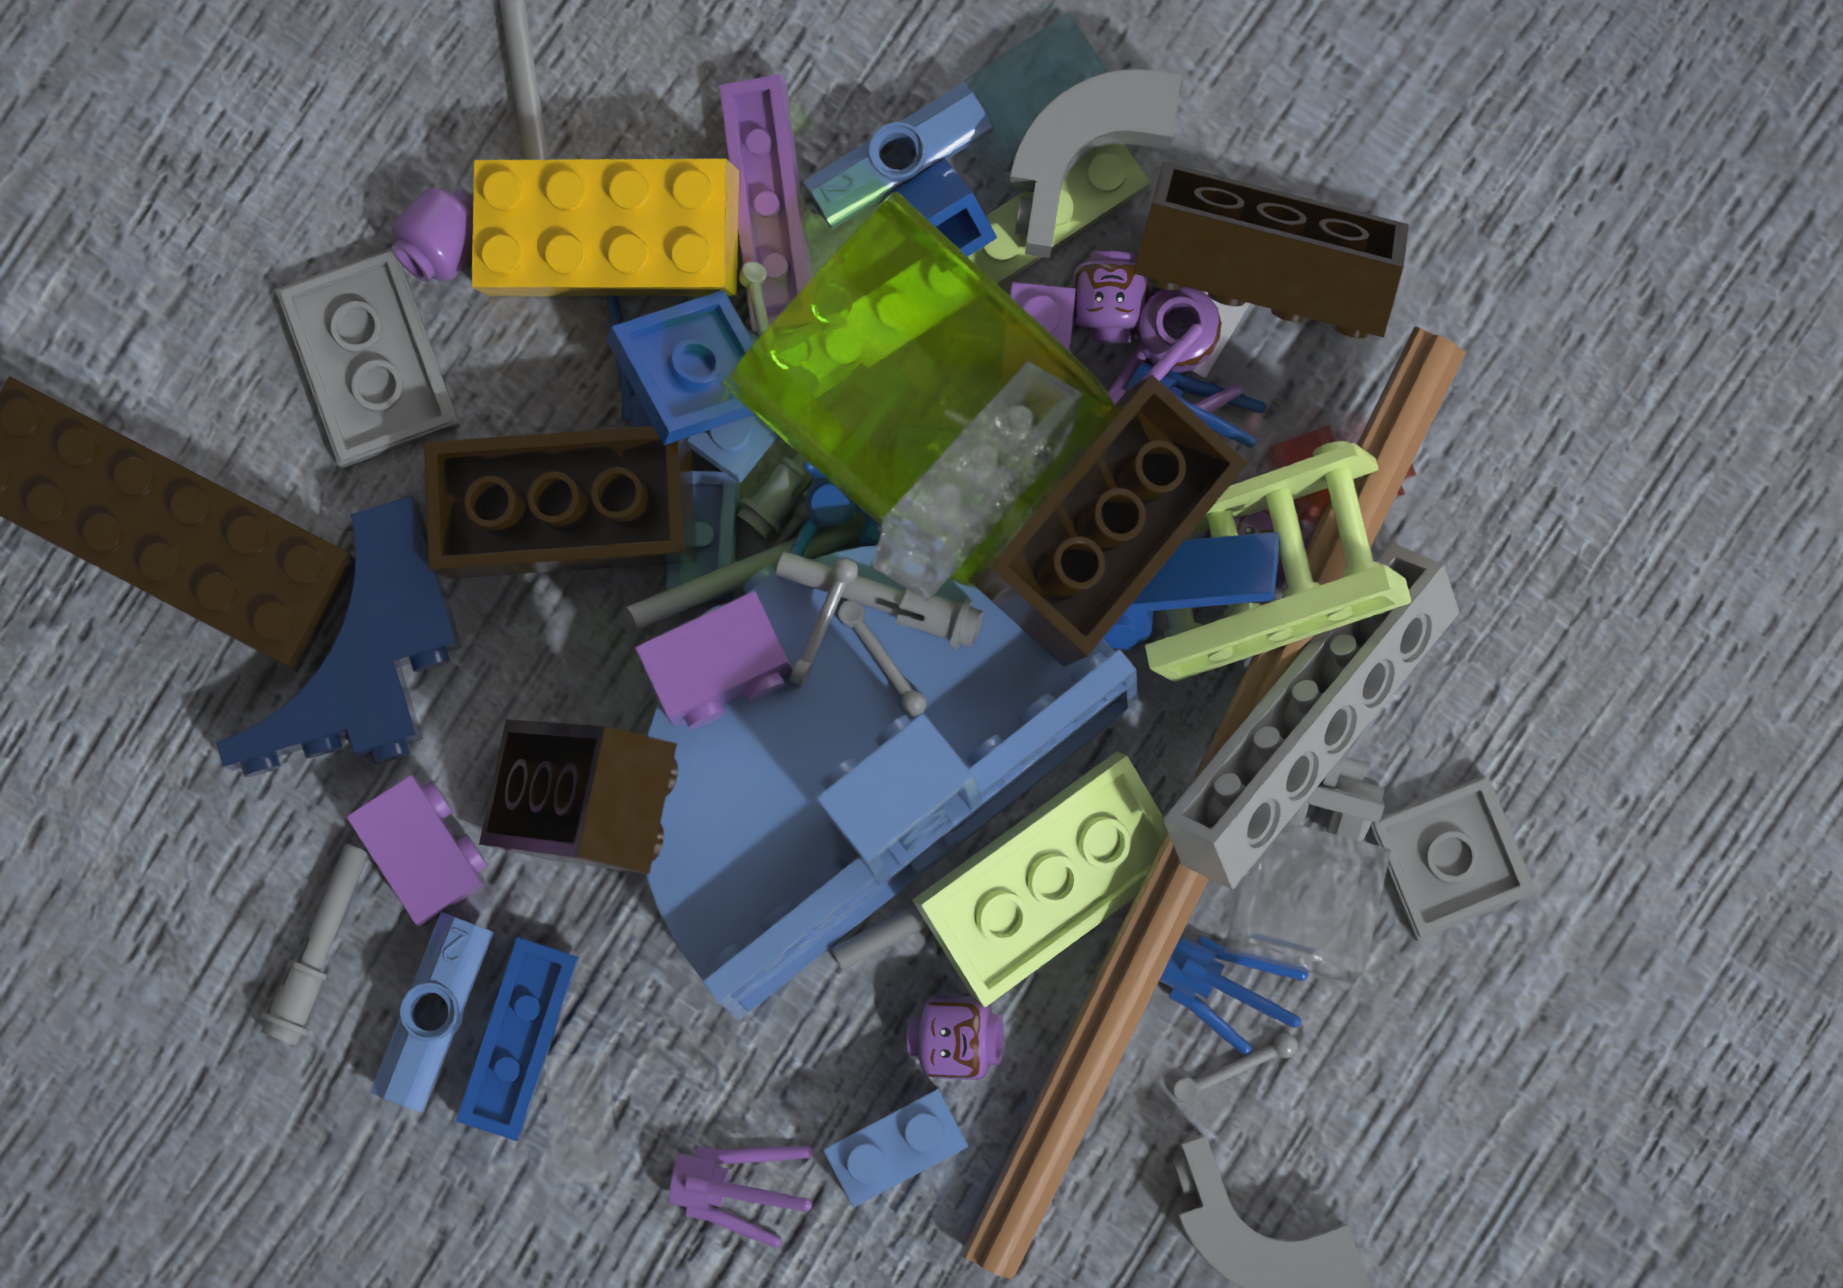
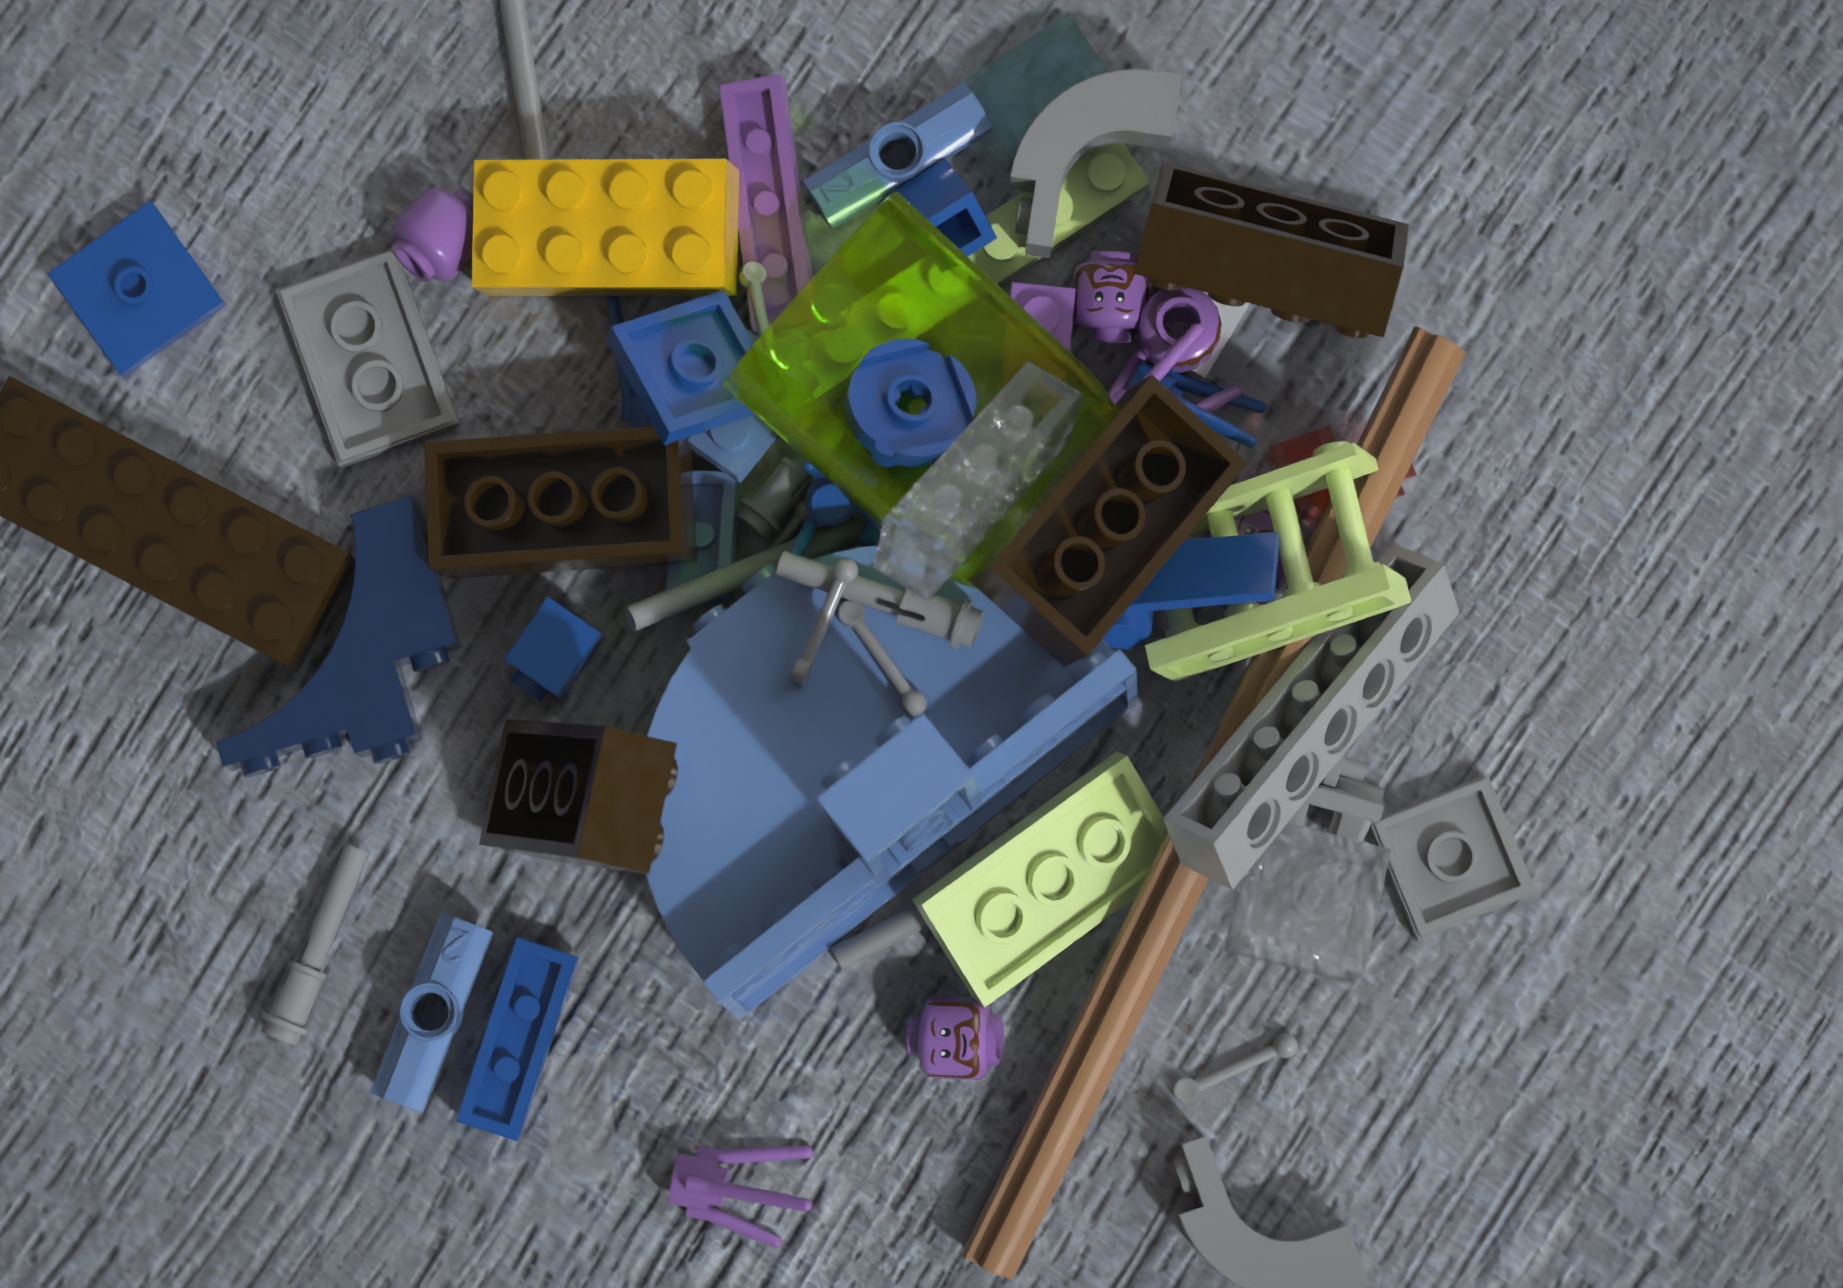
medium lavender brick [347,775,488,927] -> none
medium lavender brick [635,591,793,729] -> none
medium blue brick [823,1089,969,1208] -> none
blue plant [1159,935,1308,1055] -> none
none -> blue plate [47,200,227,378]
none -> blue brick [504,596,605,702]
none -> blue plate [844,339,977,467]

